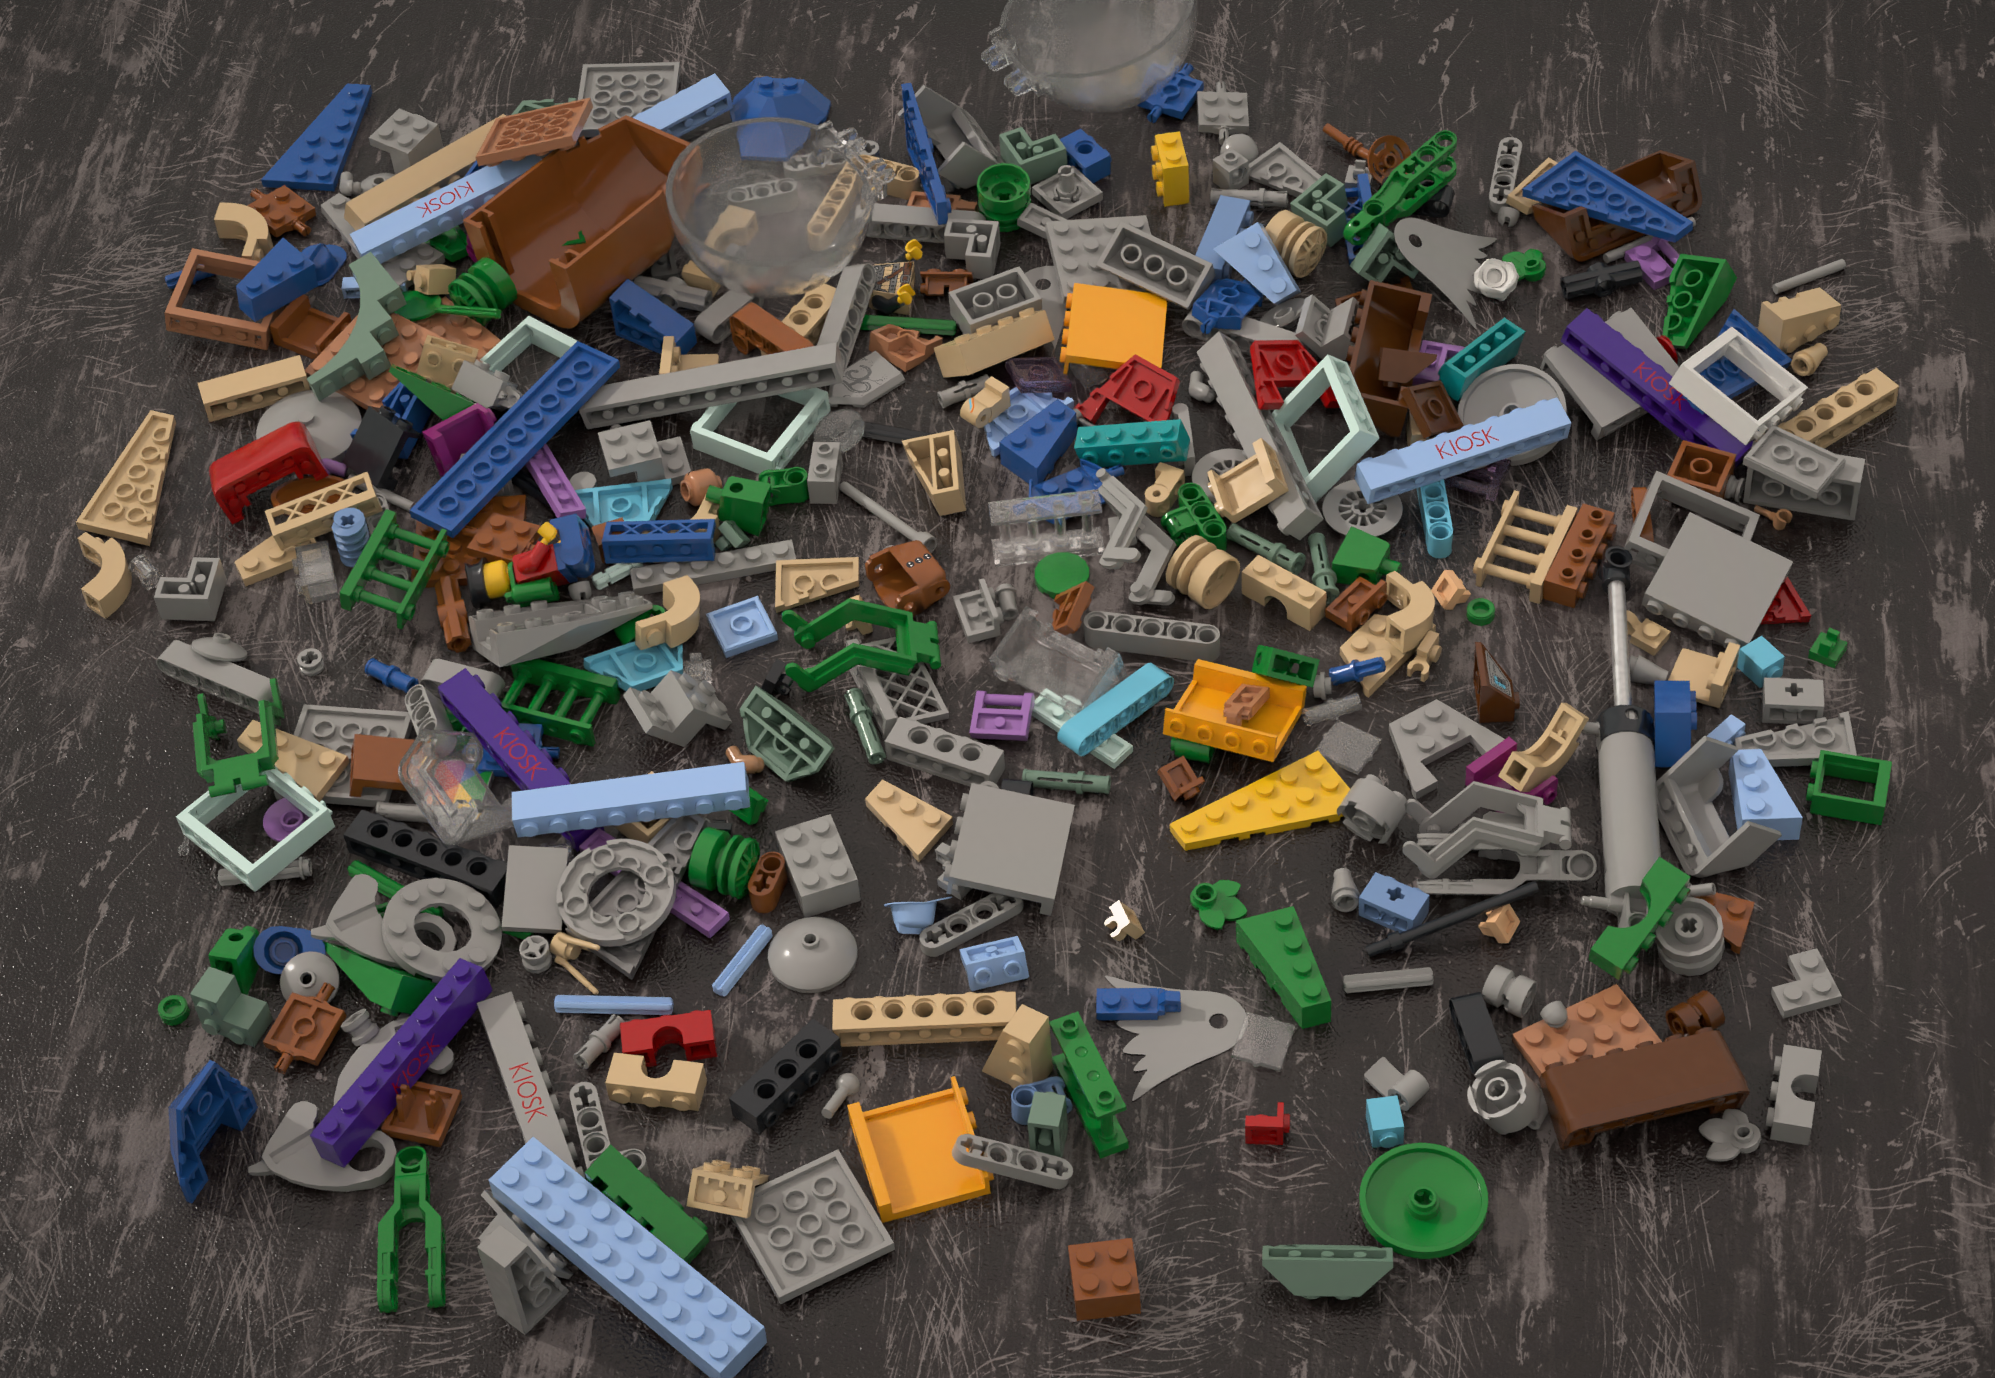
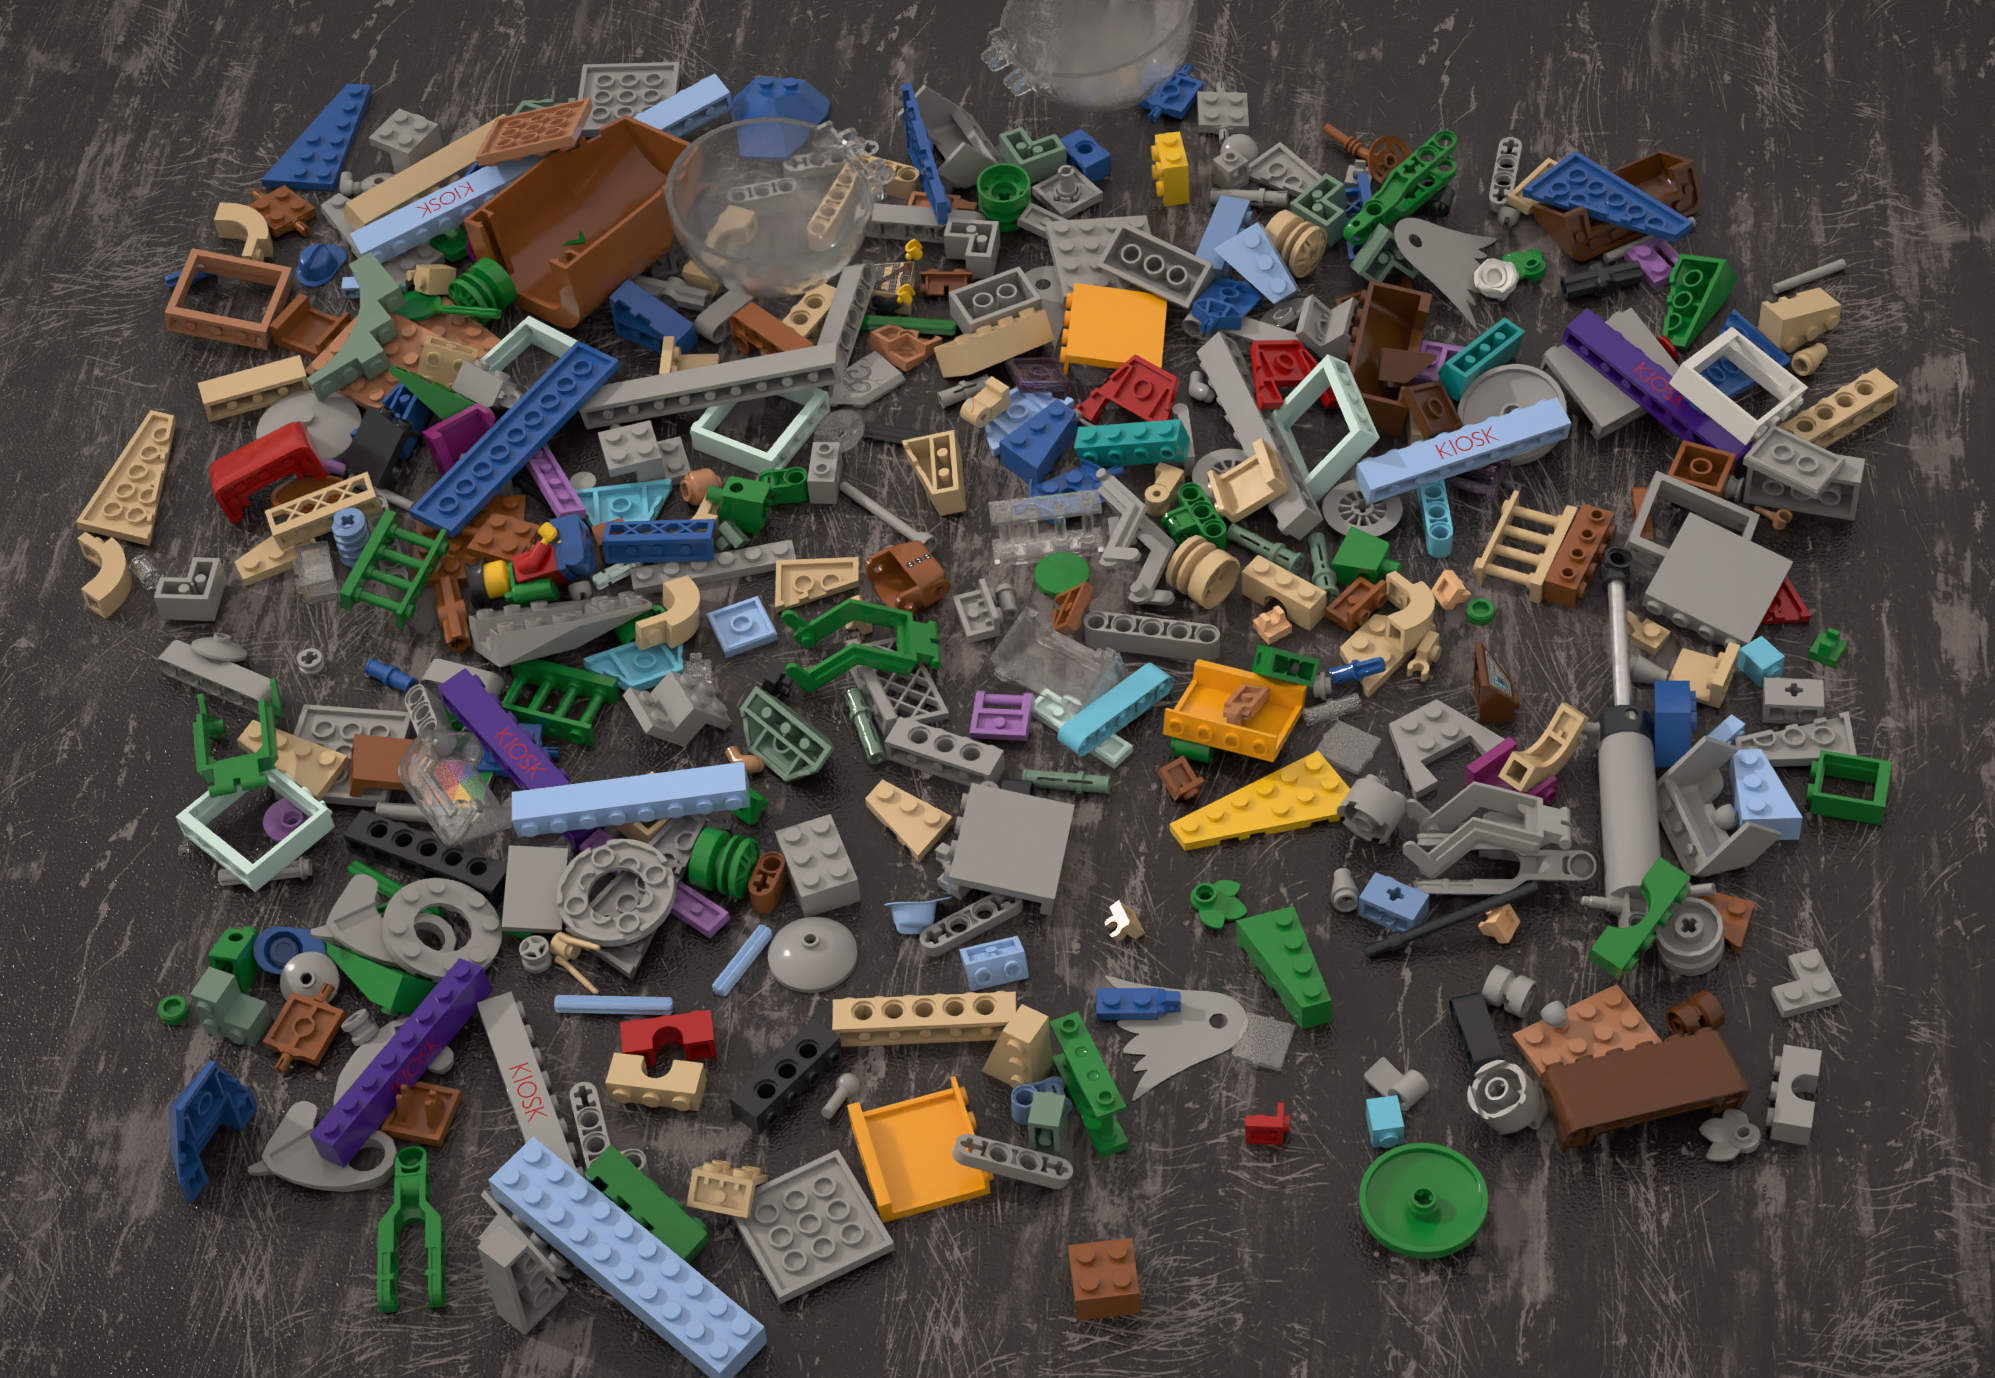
blue wedge [236,238,318,322] -> none
light grey pin [573,1014,625,1069] -> none
sand green wedge [1262,1244,1393,1300] -> none
light grey axle [1343,967,1434,993] -> none
none -> light nougat tile [1253,605,1292,645]
none -> light grey hinge [1711,804,1738,830]

